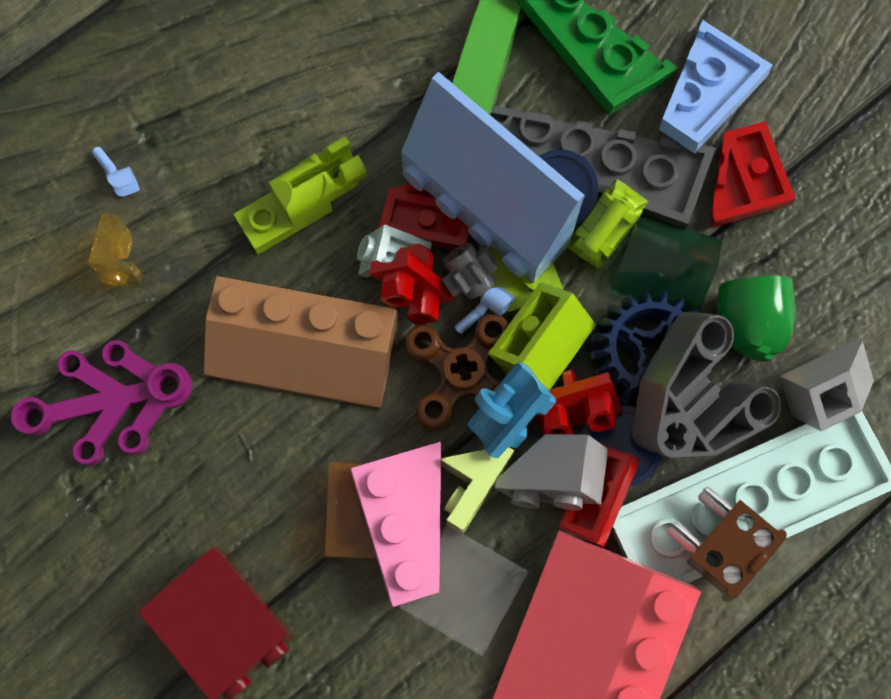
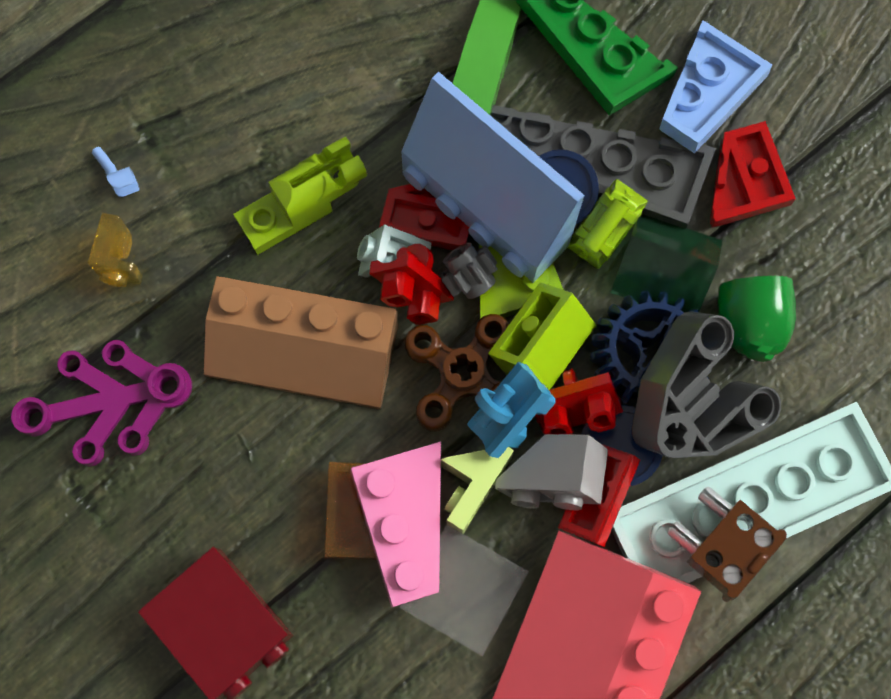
light blue hand [454,286,514,334] -> none
light grey slope [779,339,874,431] -> none

